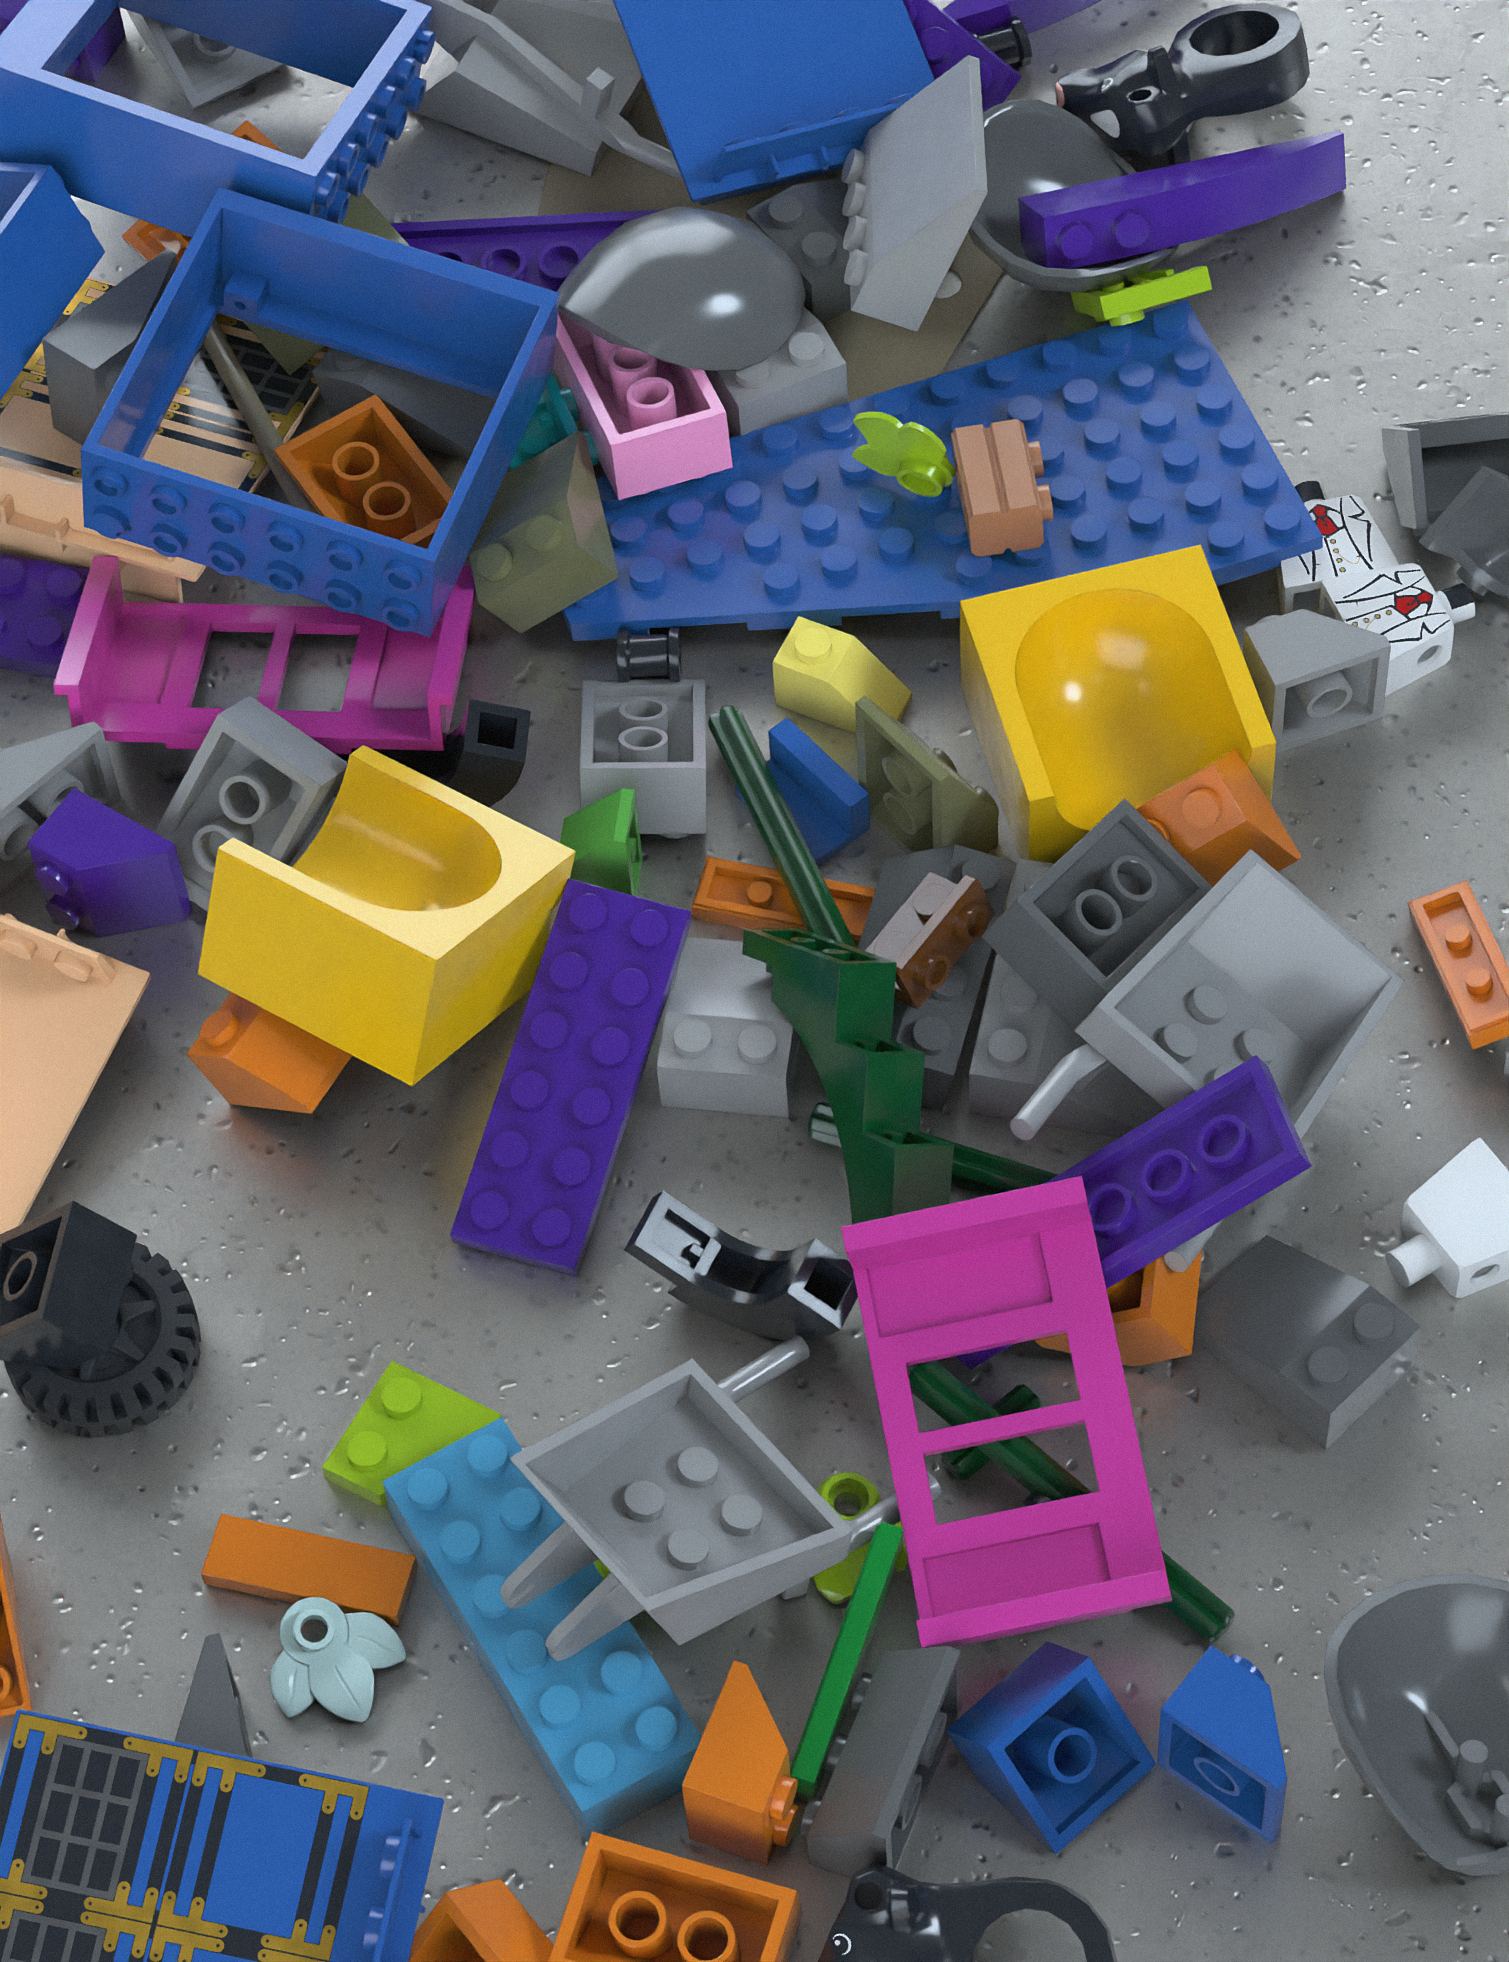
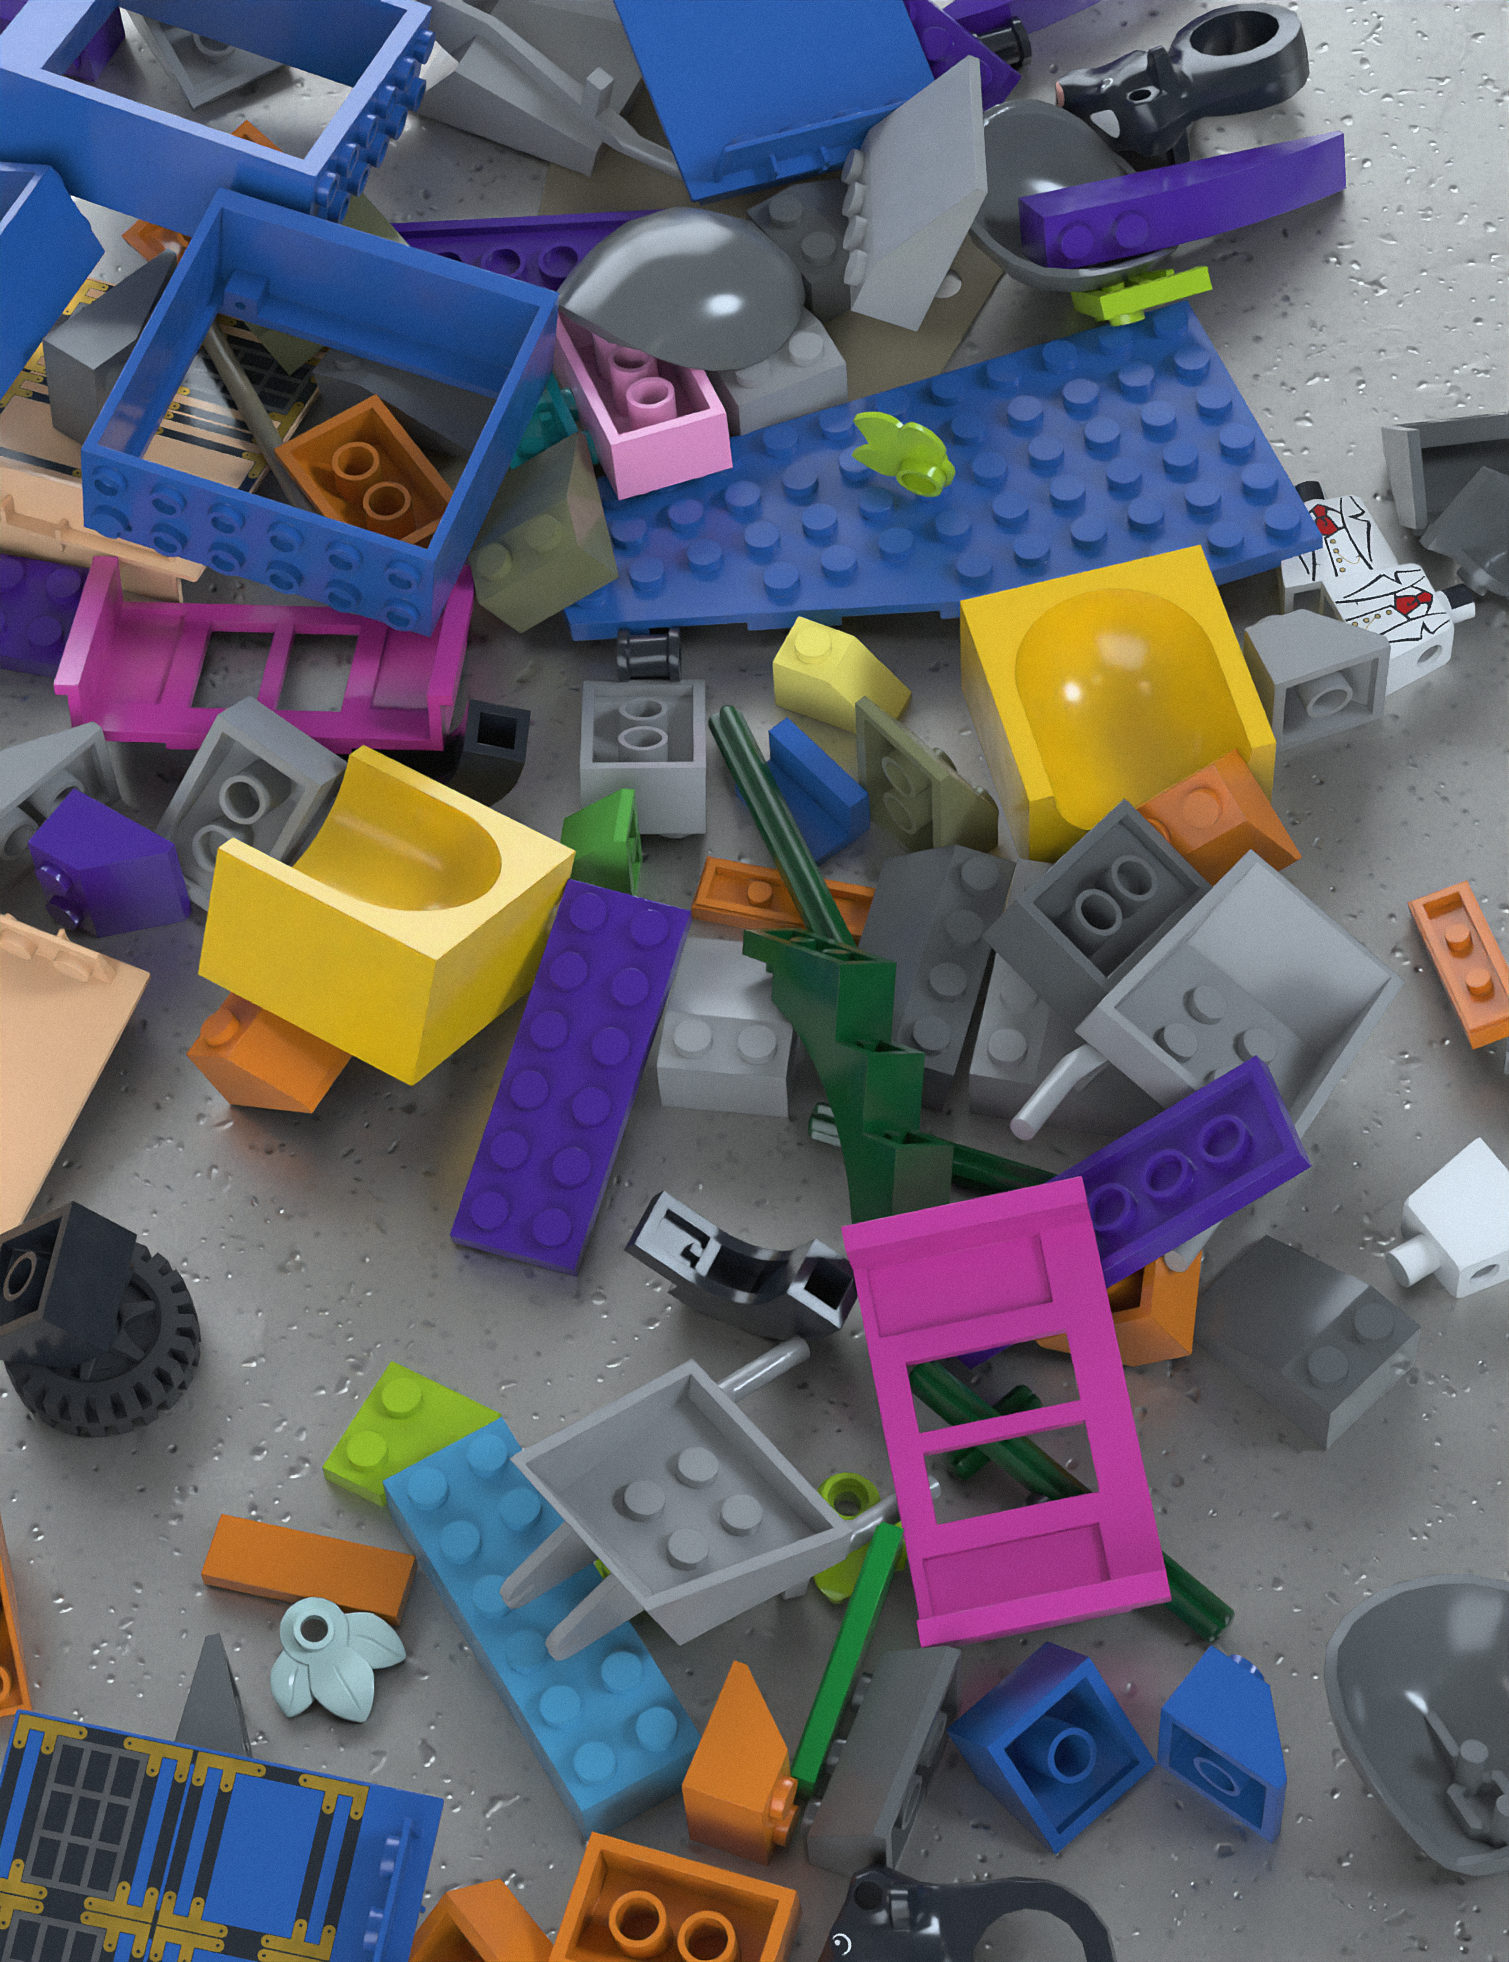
reddish brown bracket [865,871,995,1010] -> none
nougat brick [951,419,1053,557] -> none

